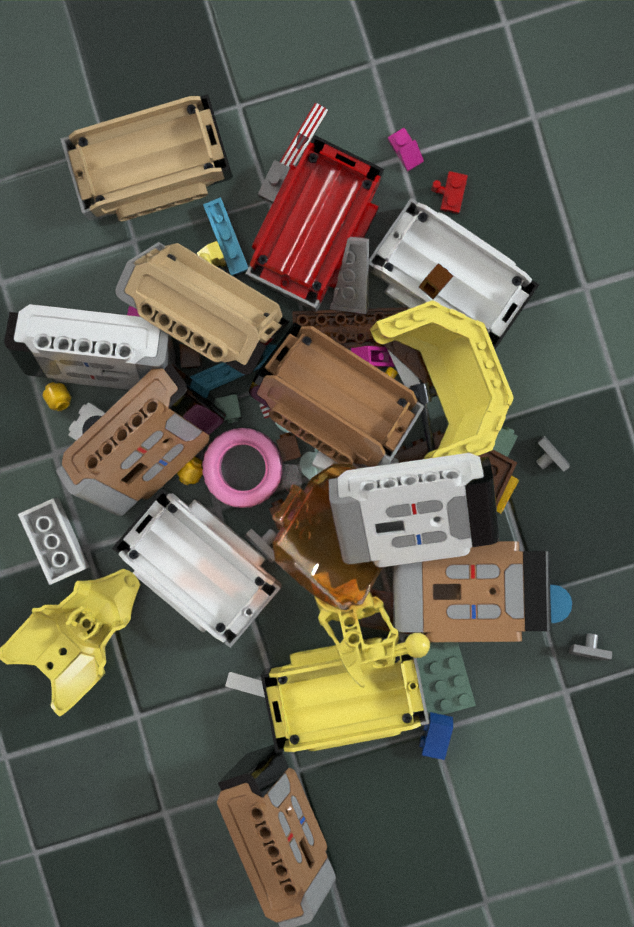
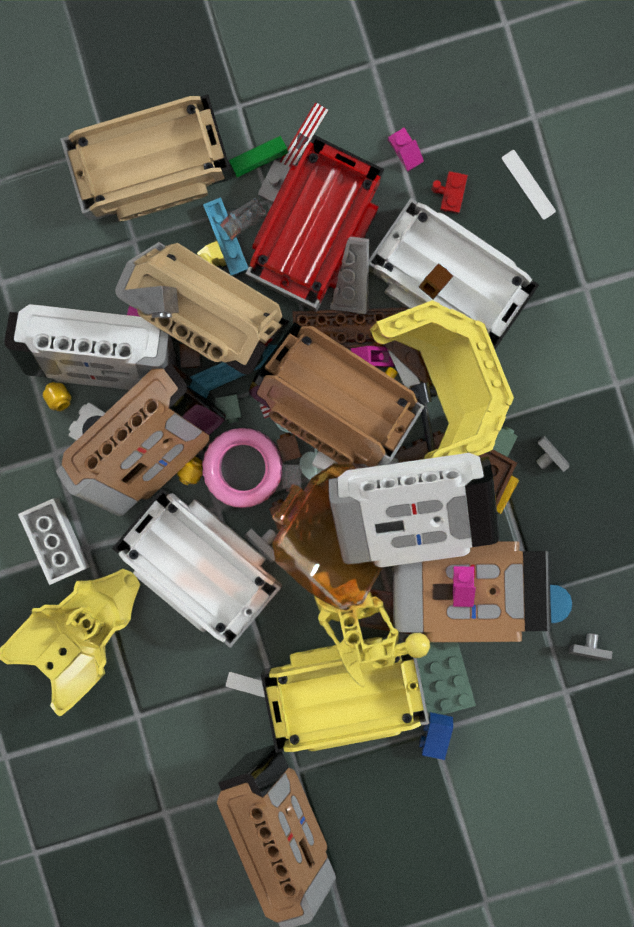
none -> flat silver slope [122,286,179,318]
none -> clear brick [220,198,267,240]
none -> green tile [229,136,289,177]
none -> dark pink slope [453,566,476,607]
none -> white sticker [502,150,556,220]

